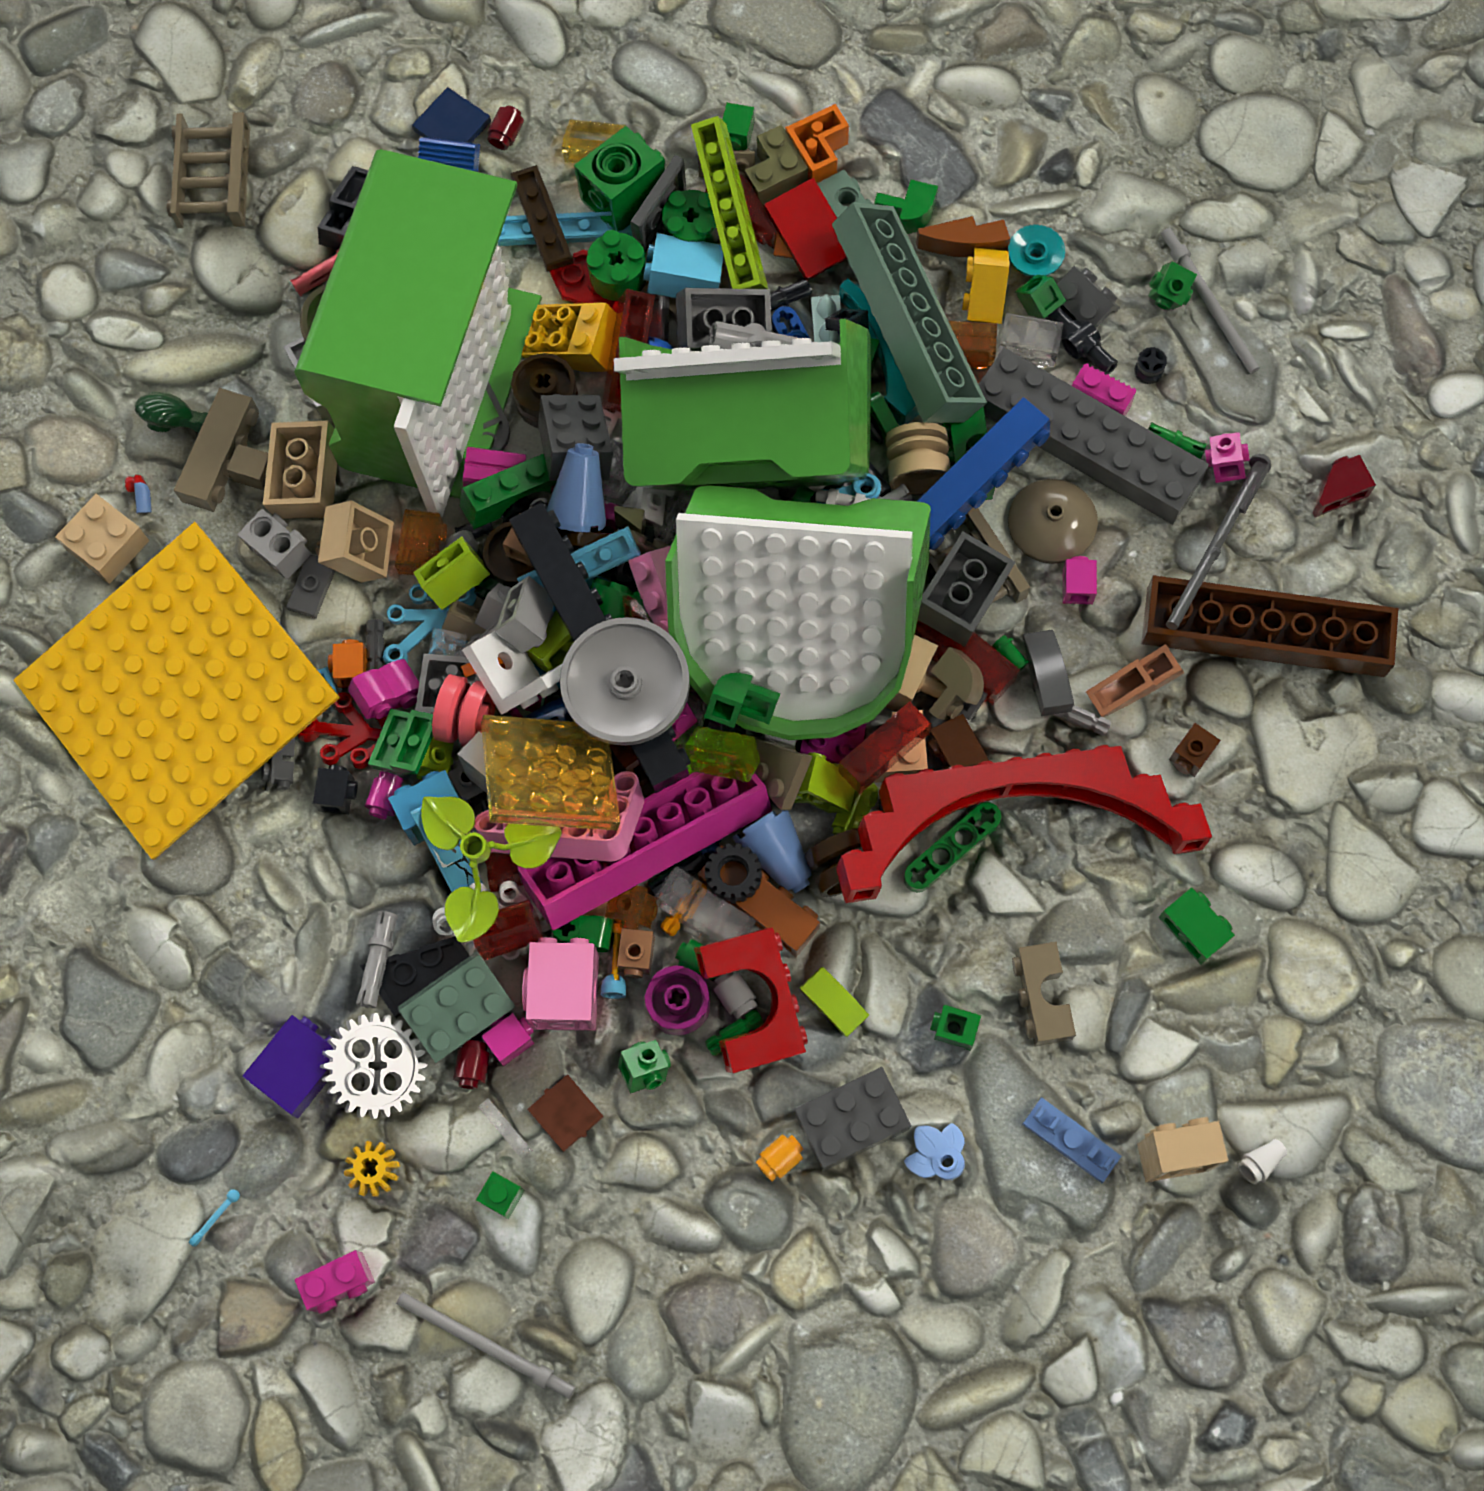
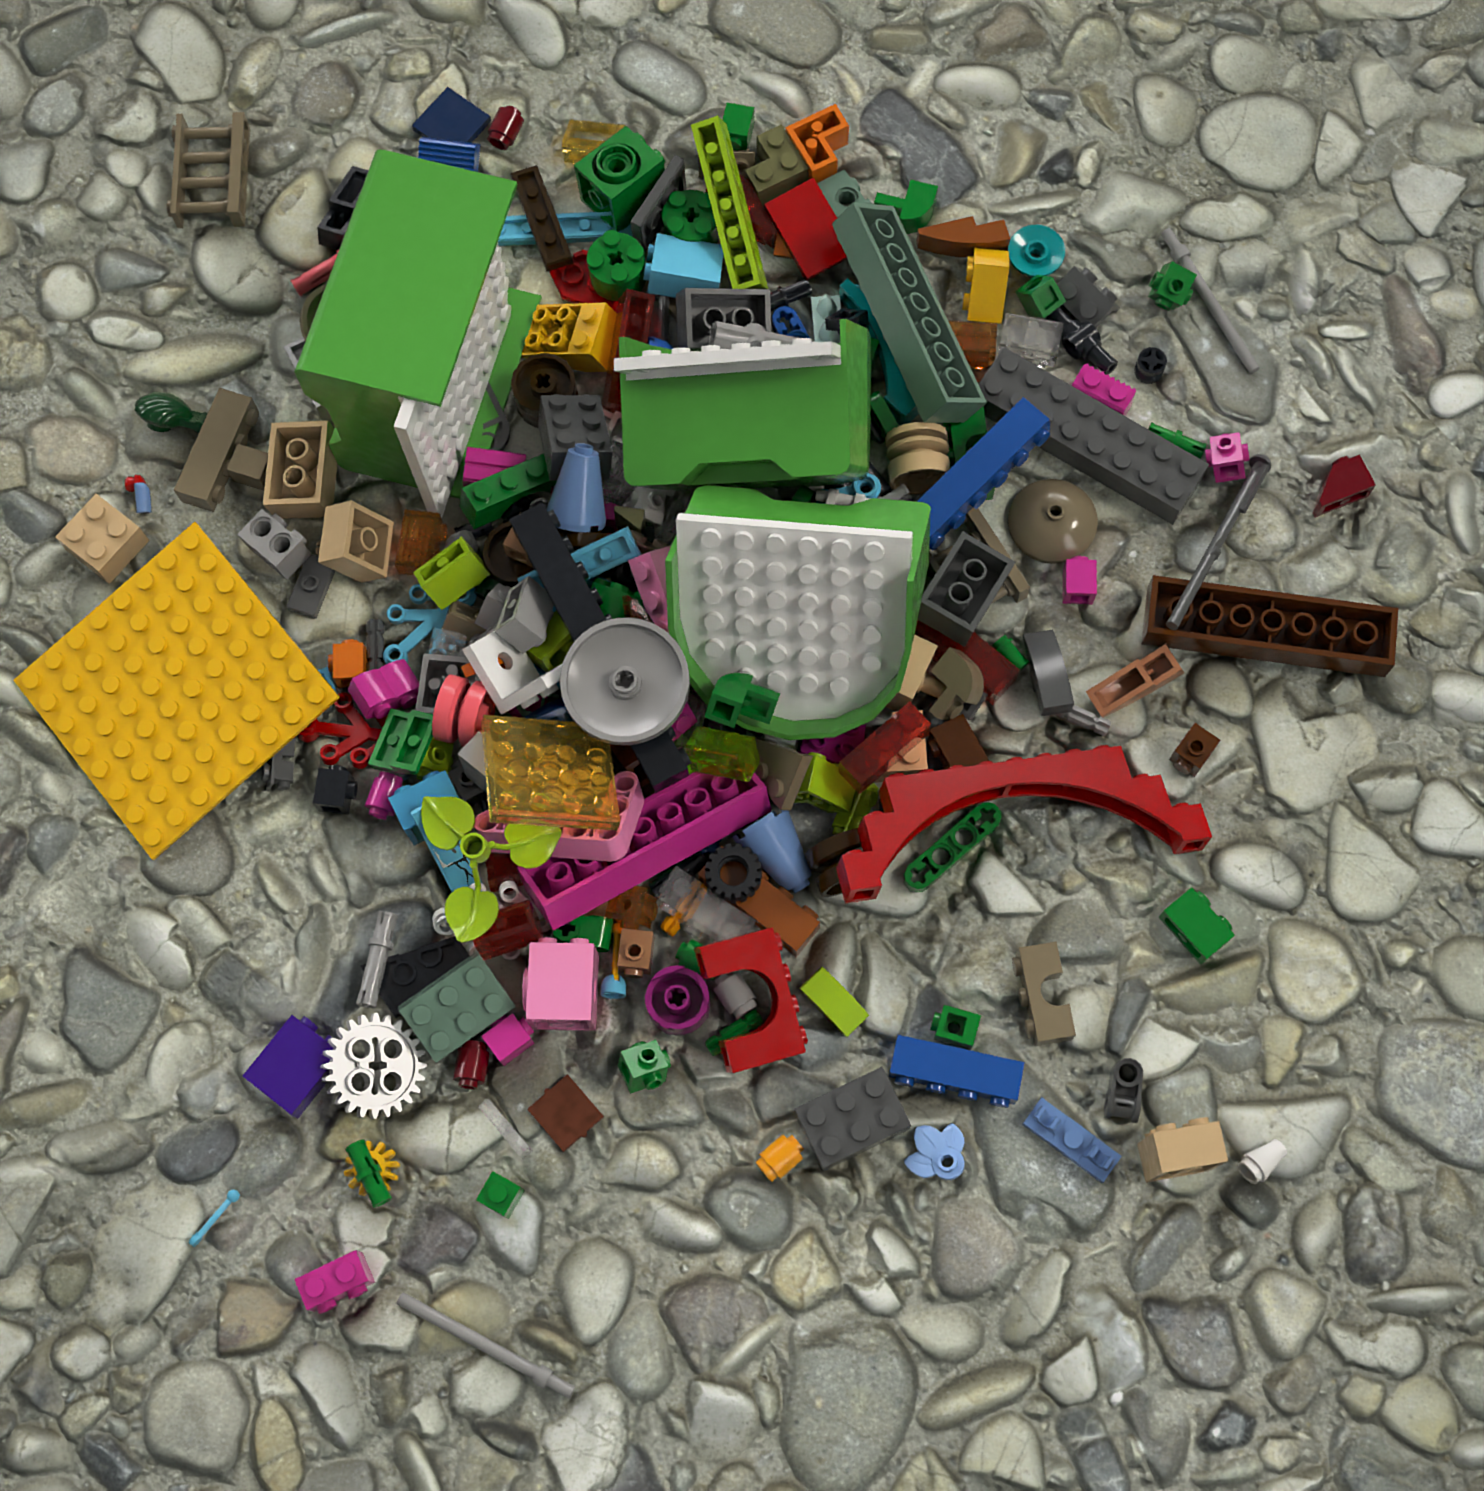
none -> green pin [345,1139,392,1208]
none -> blue brick [888,1035,1025,1108]
none -> dark grey piece [1104,1058,1143,1123]

